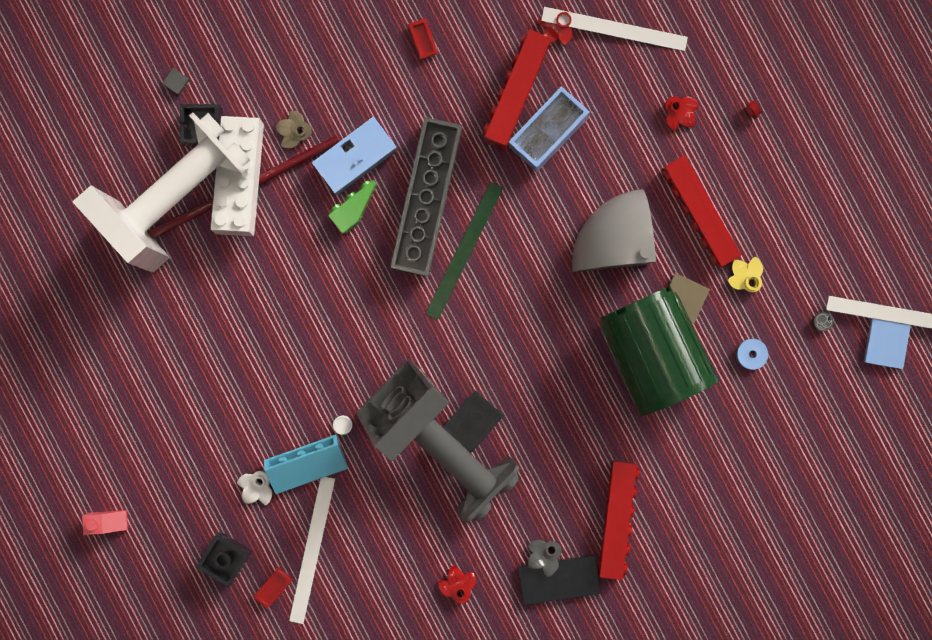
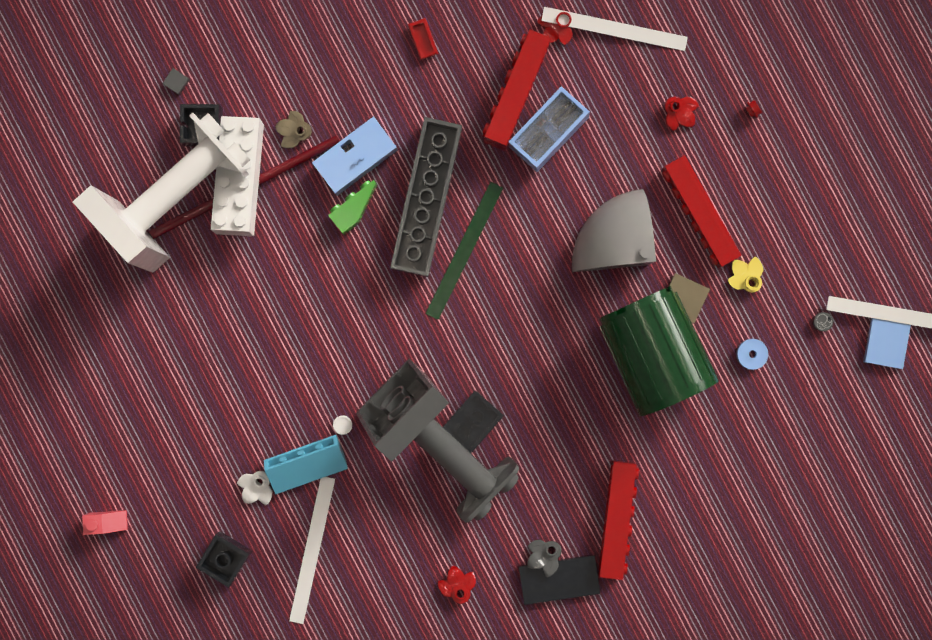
red tile [253,567,293,609] -> none

